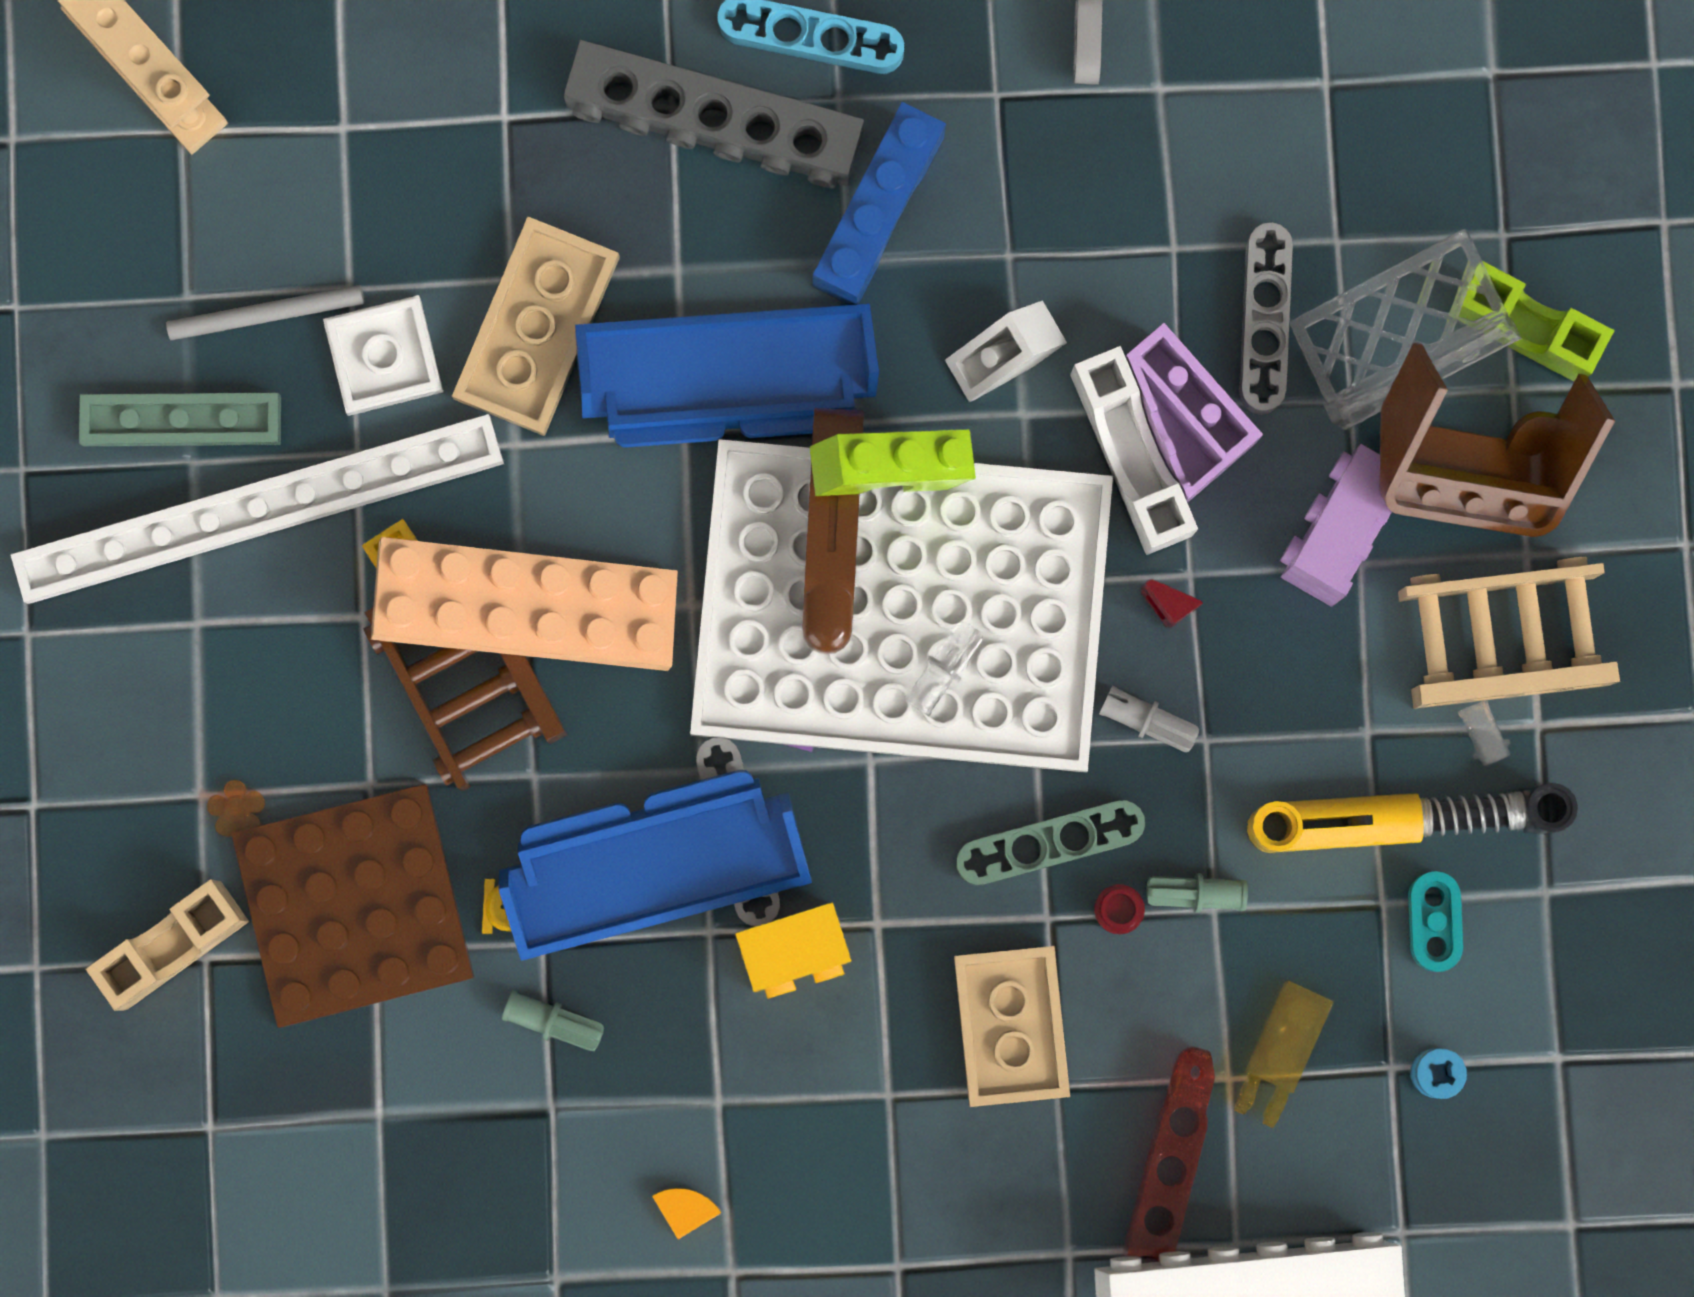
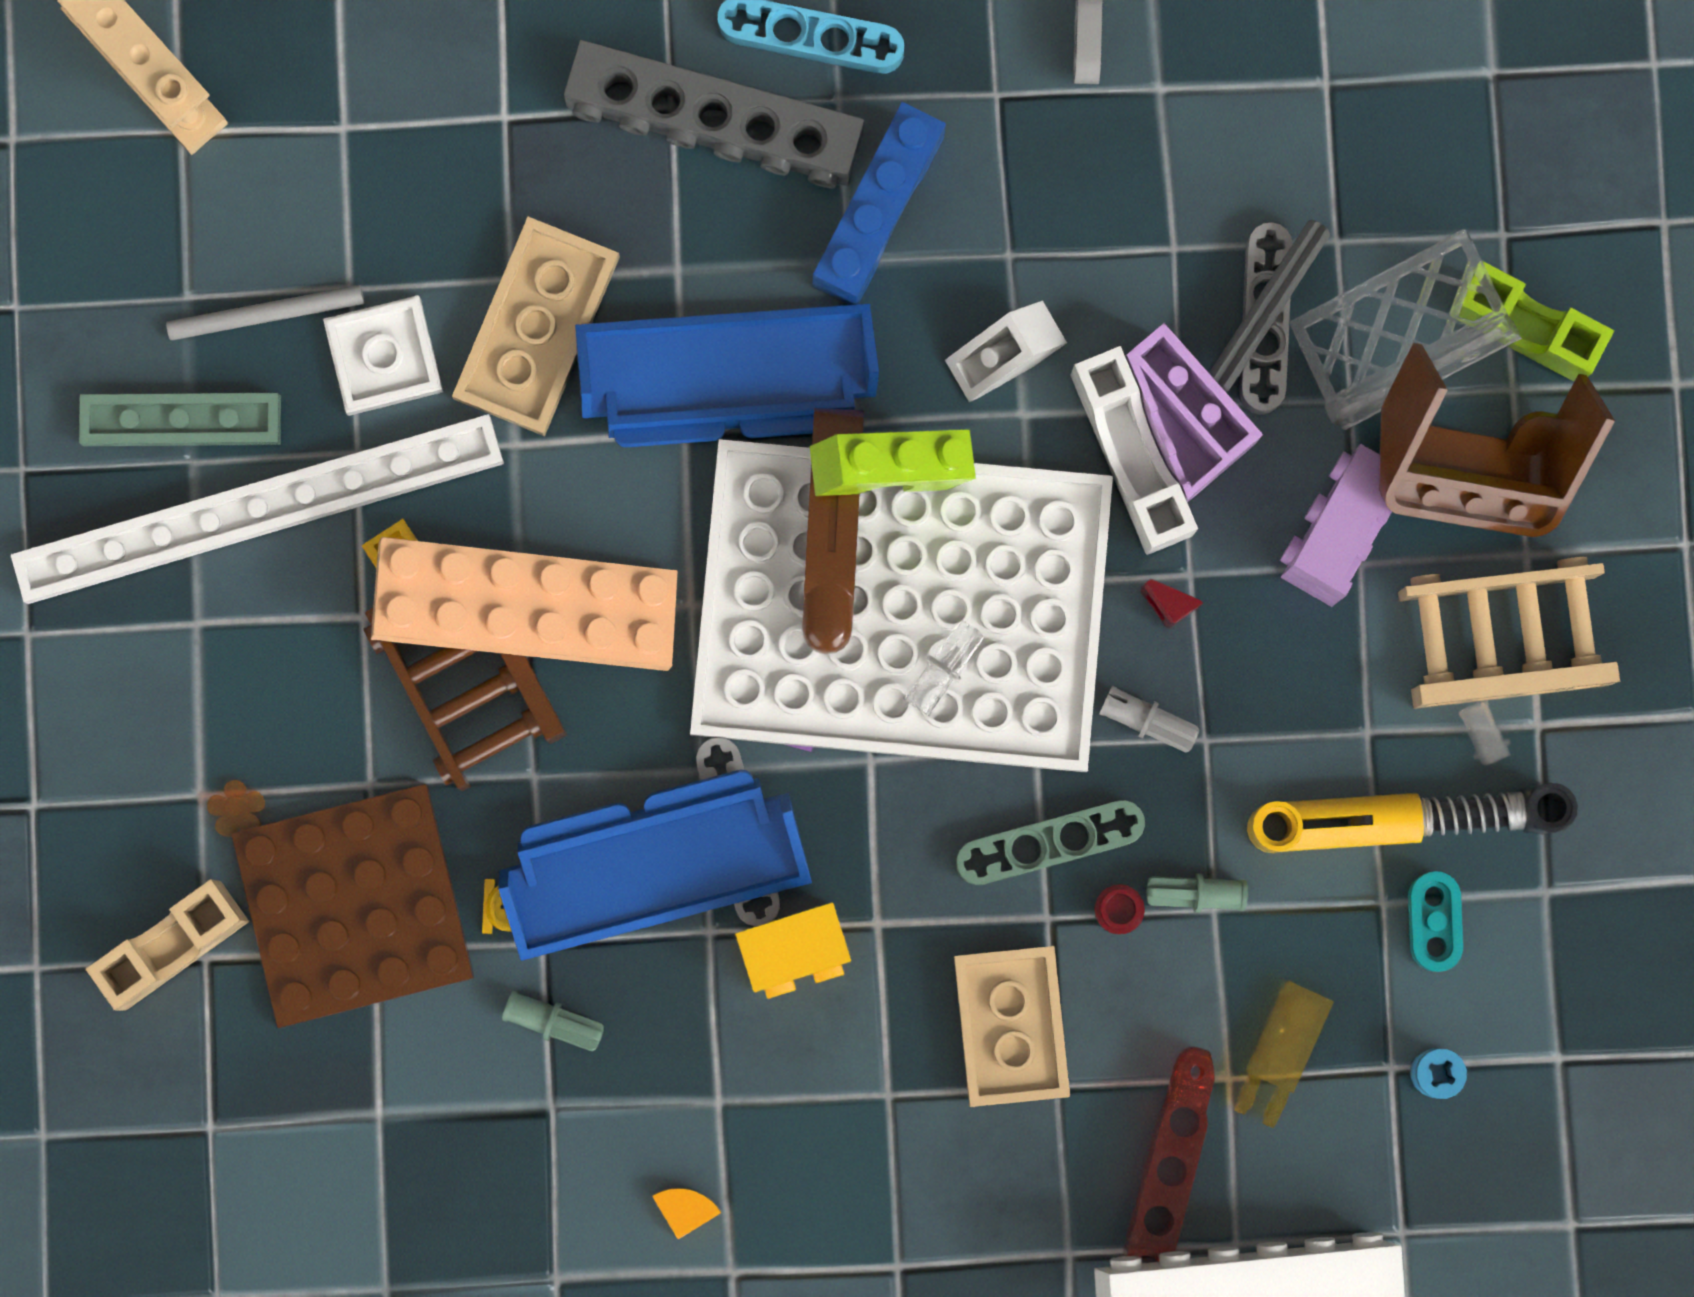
none -> dark grey axle [1209,220,1330,392]

